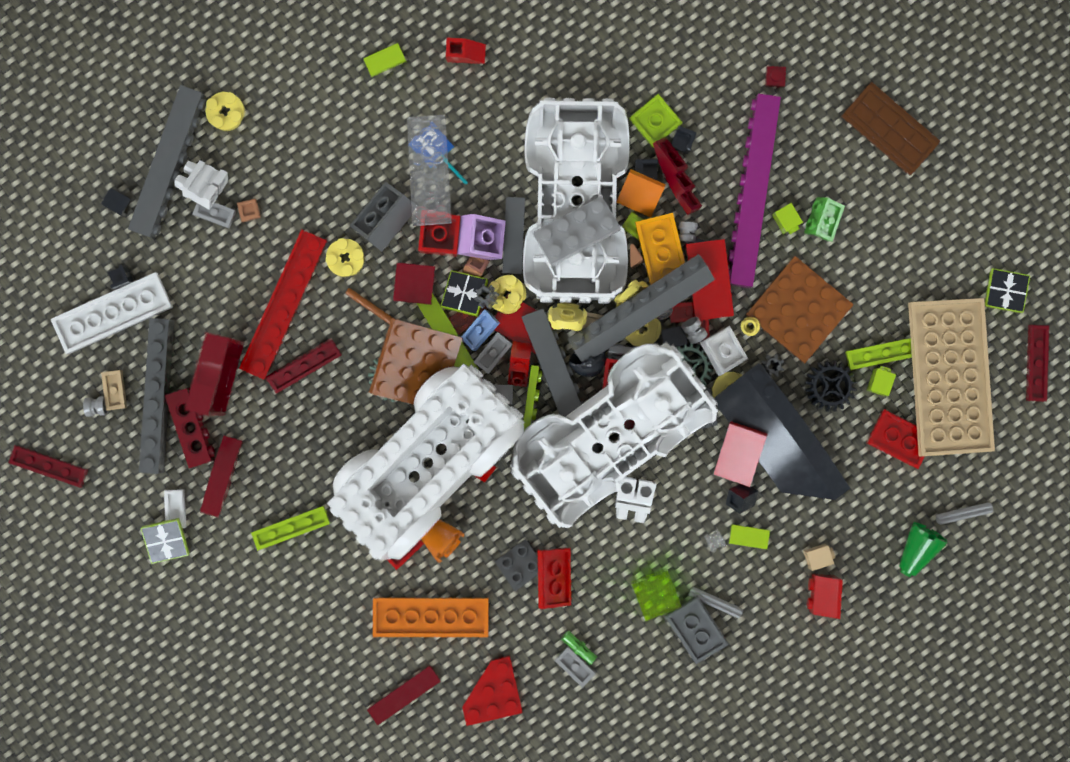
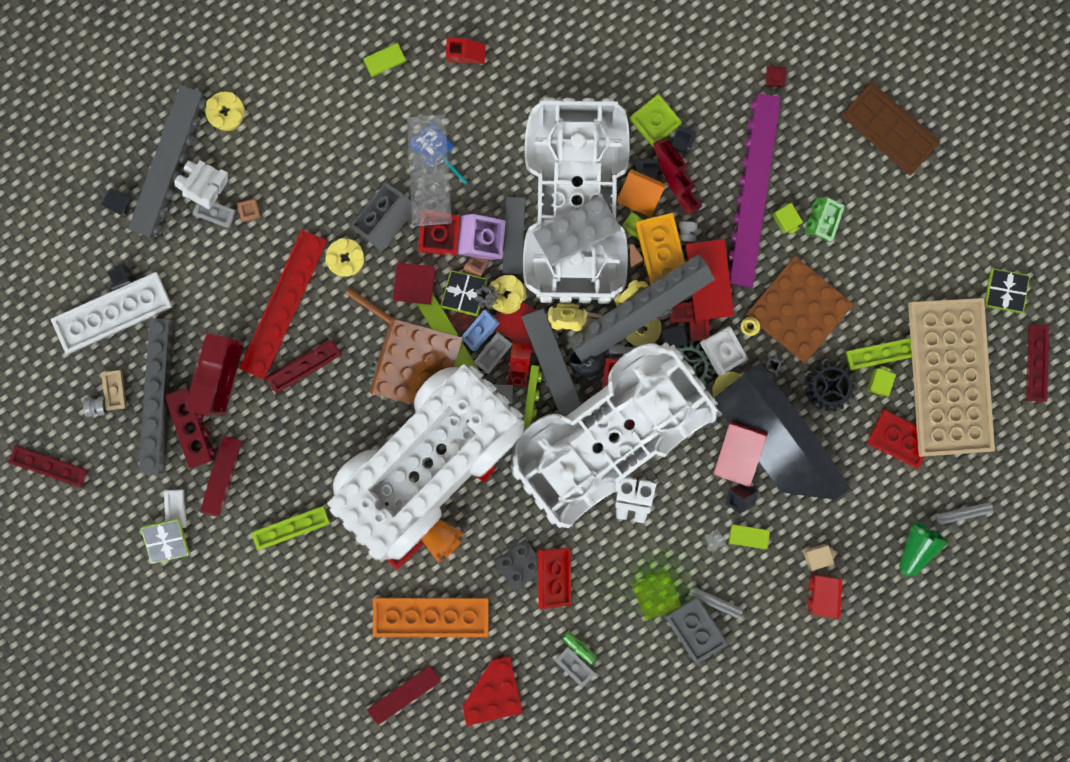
light grey wheel [681,317,707,344] -> none

